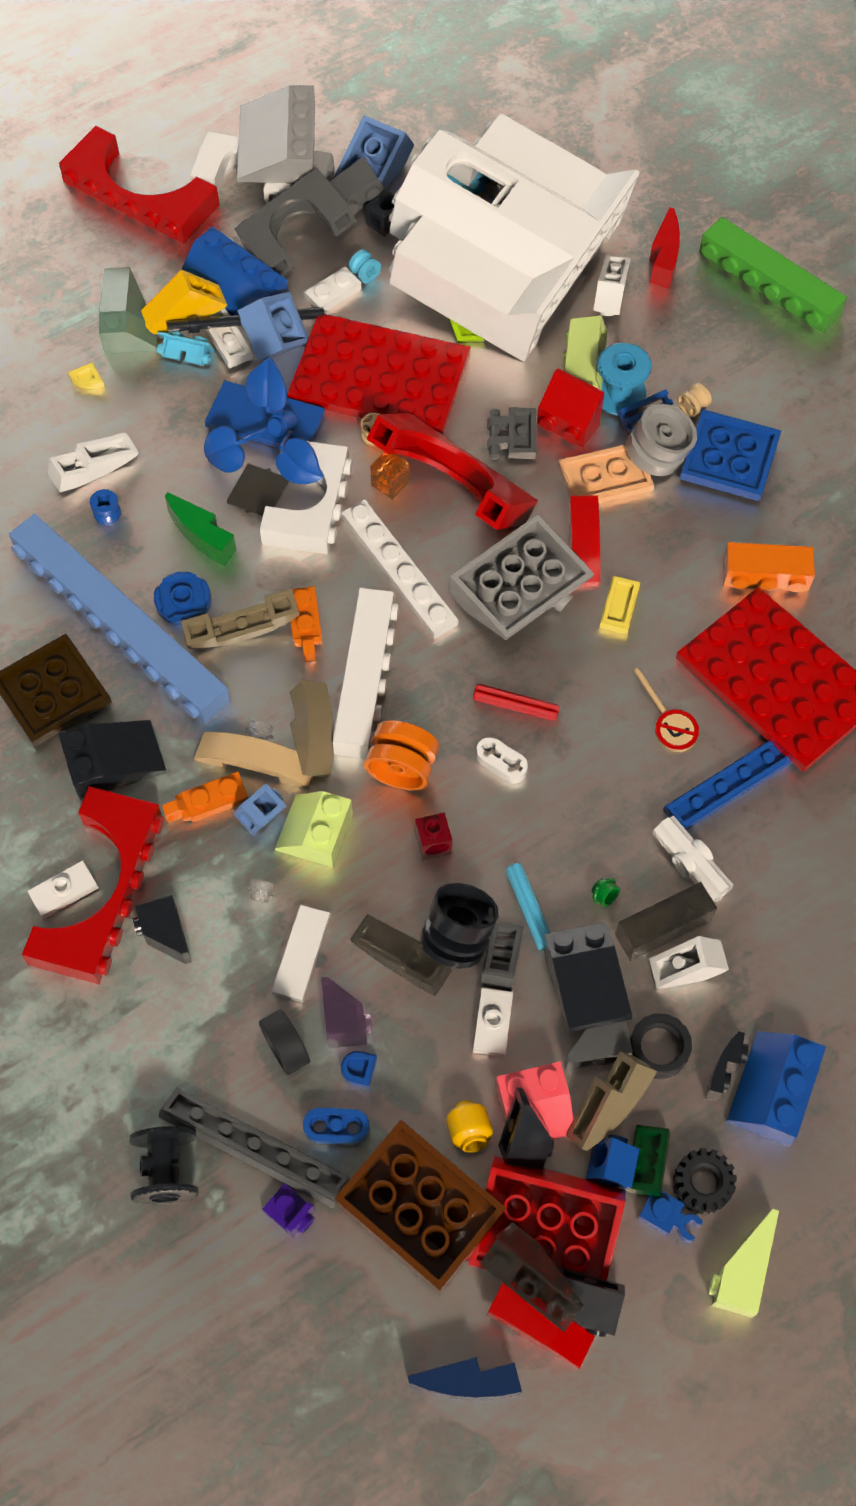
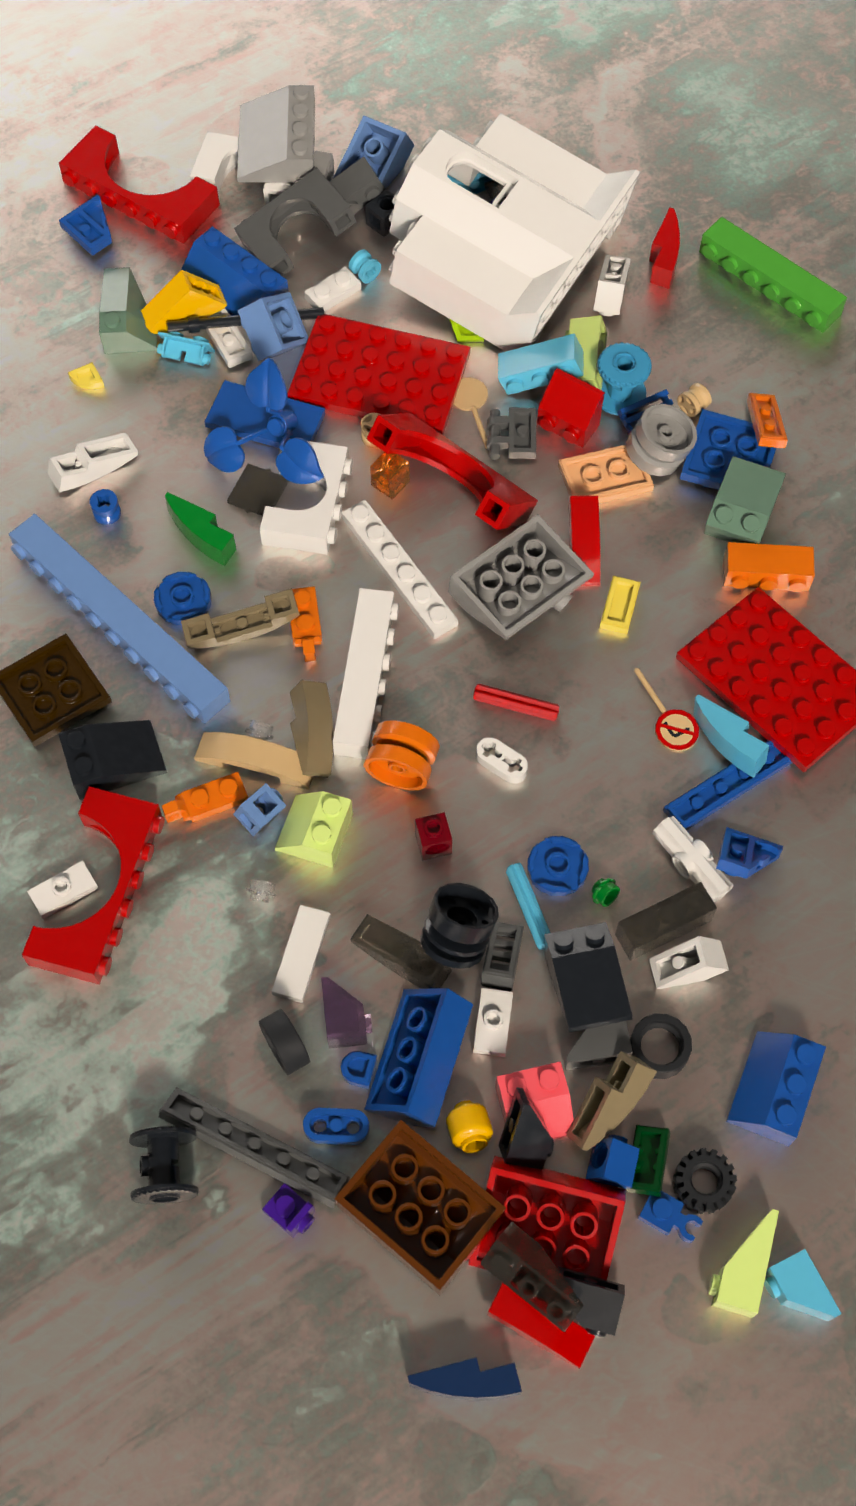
black slope [133,895,192,964] -> none
black slope [705,1031,749,1101] -> none
none -> blue wing [59,195,112,256]
none -> blue slope [364,988,473,1127]
none -> tan piece [453,377,488,449]
none -> medium azure brick [498,334,584,395]
none -> blue tile [527,836,589,896]
none -> medium azure slope [693,694,769,778]
none -> sand green slope [704,456,786,544]
none -> blue wing [716,827,783,879]
none -> orange tile [747,393,788,448]
none -> medium azure slope [764,1249,842,1321]

